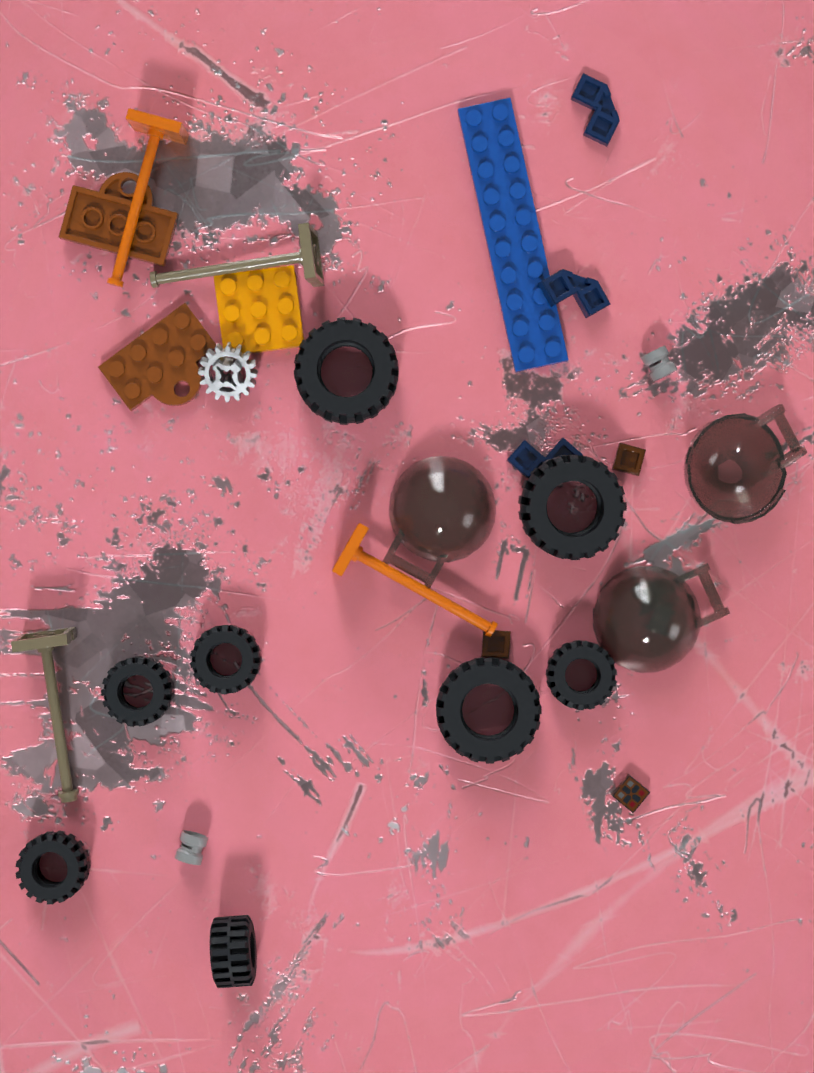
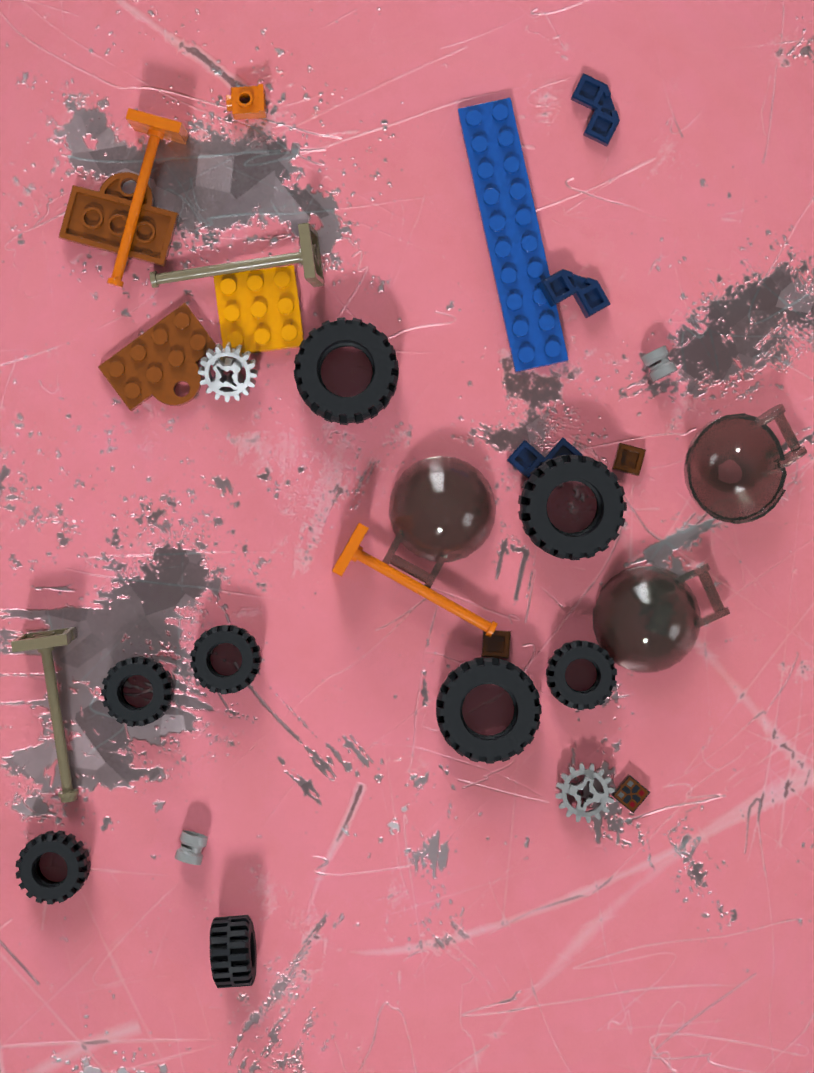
none -> orange brick [226,84,267,120]
none -> light grey gear [555,762,615,823]

